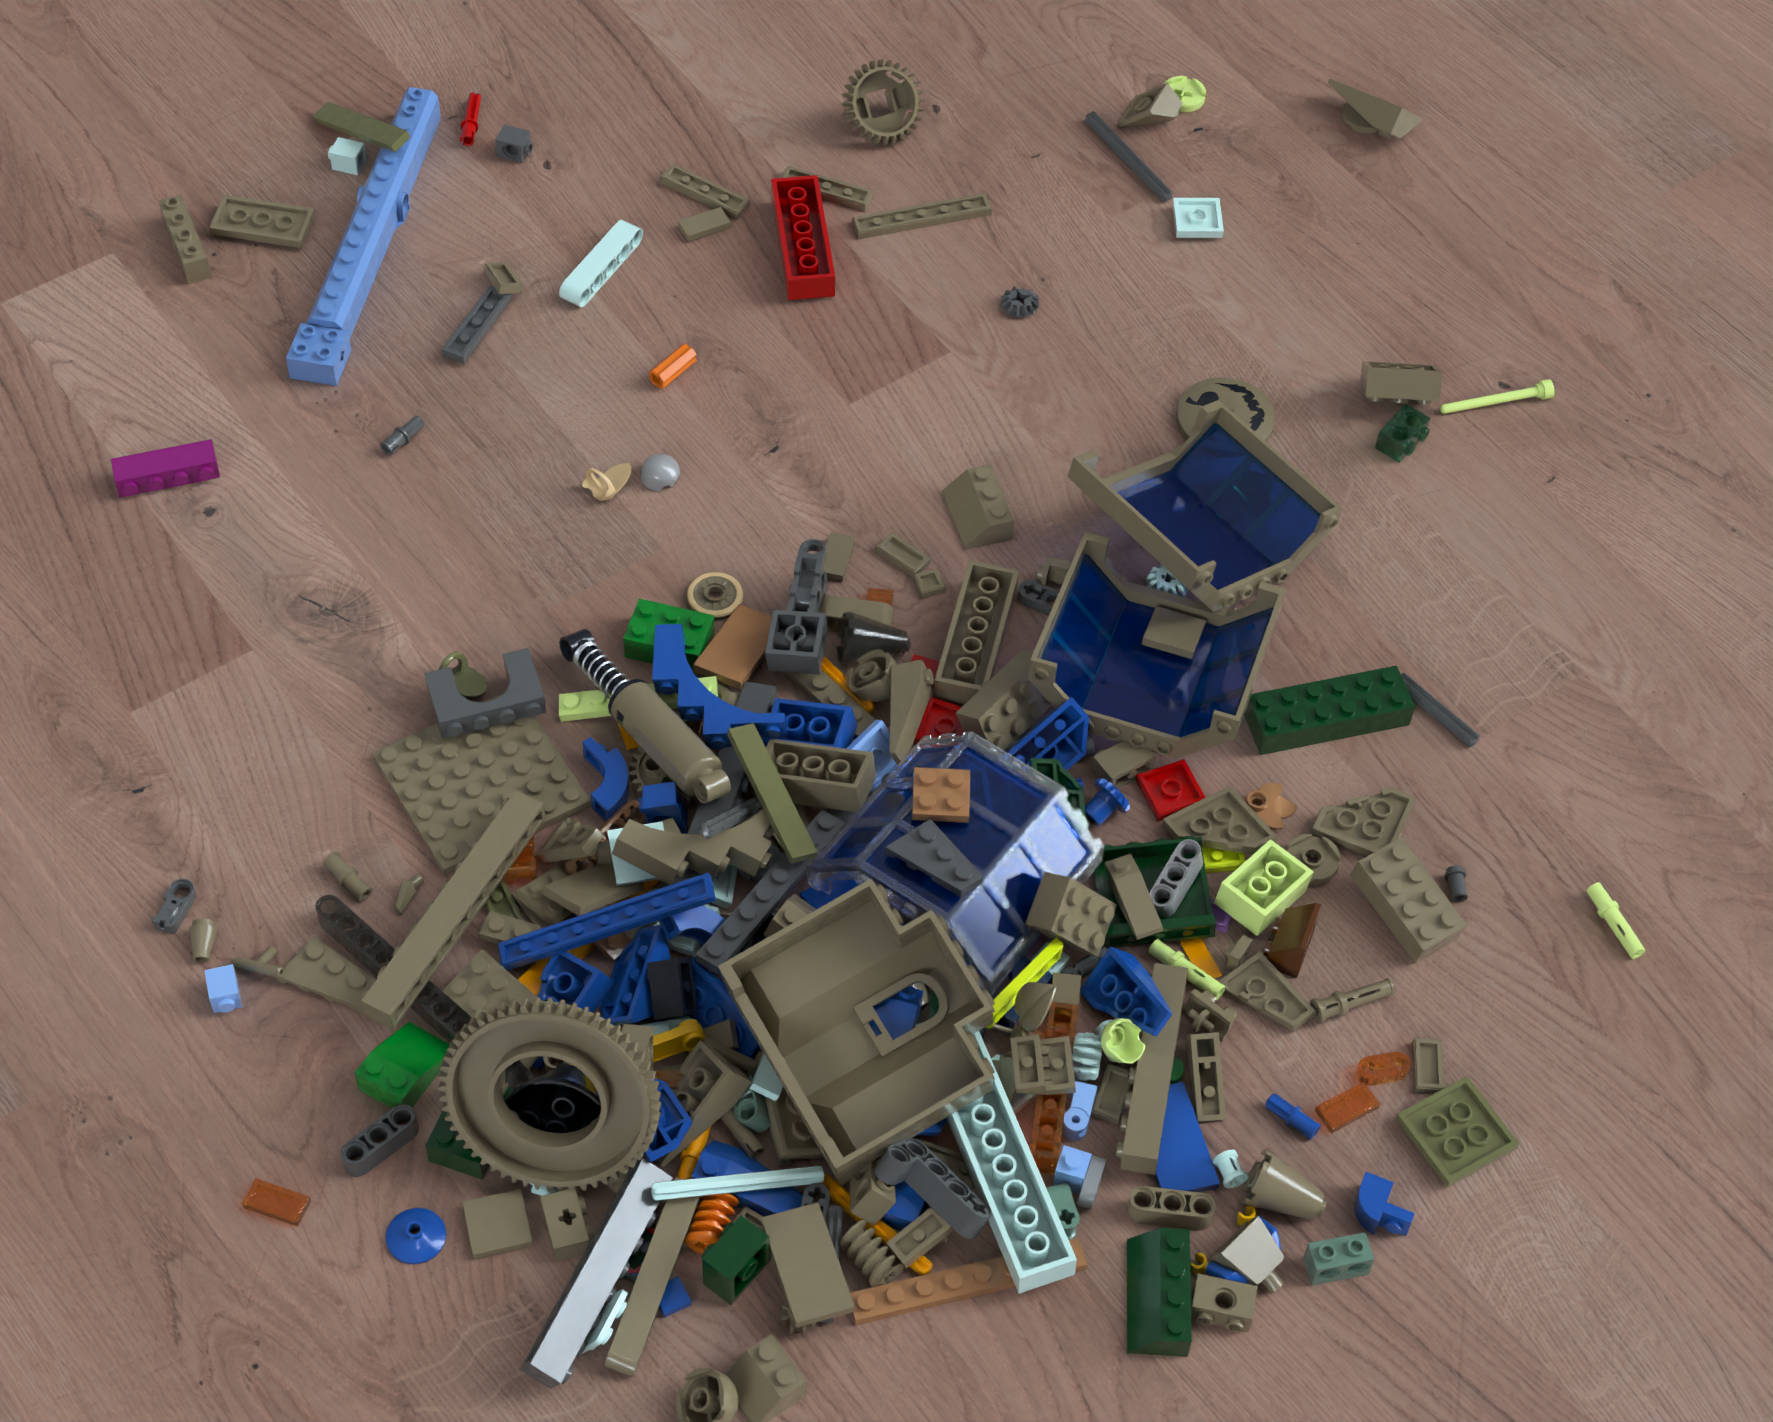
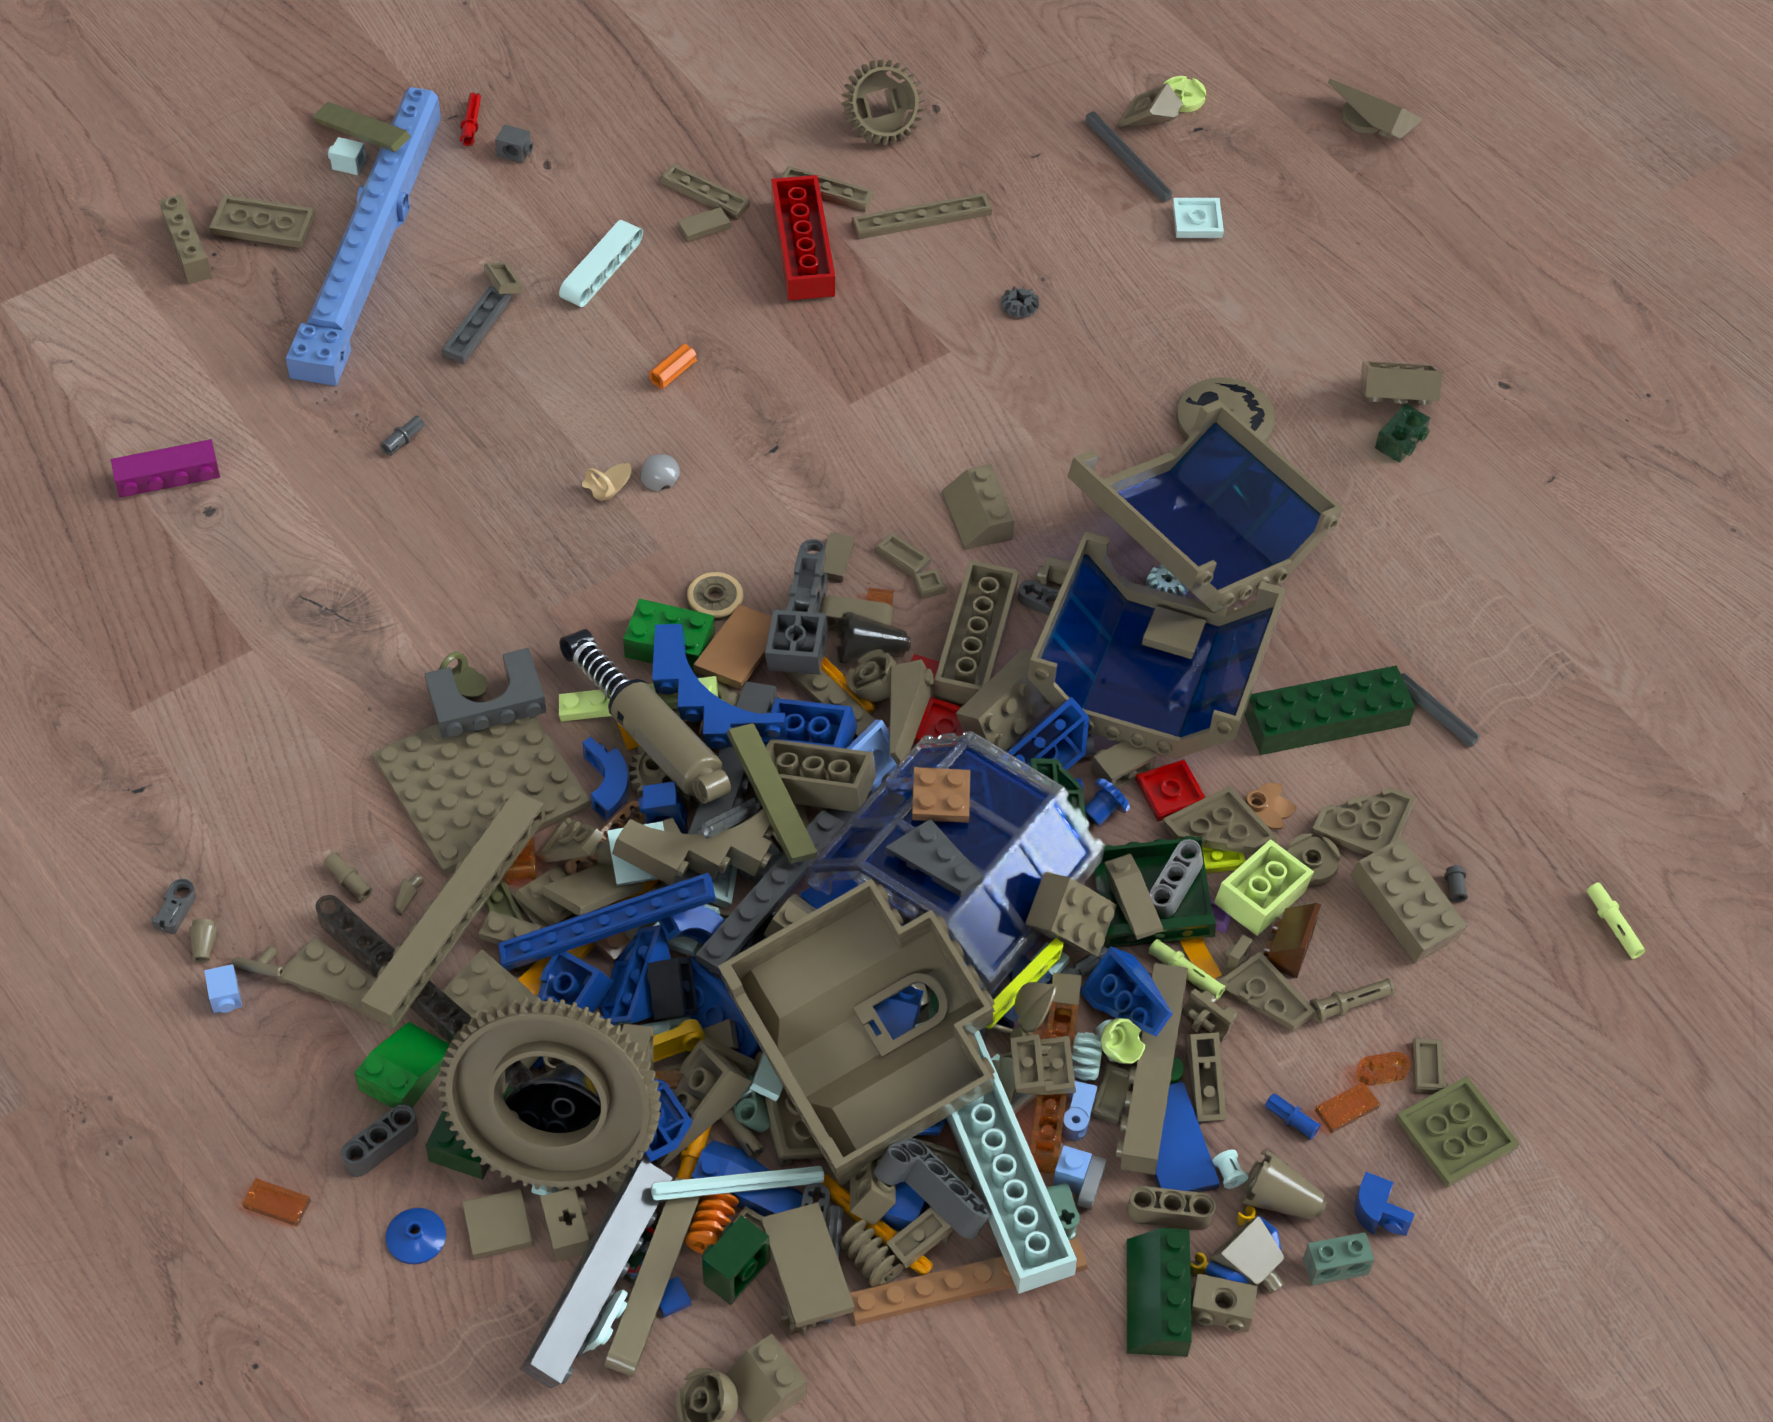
yellowish green piece [1440,379,1554,414] -> none

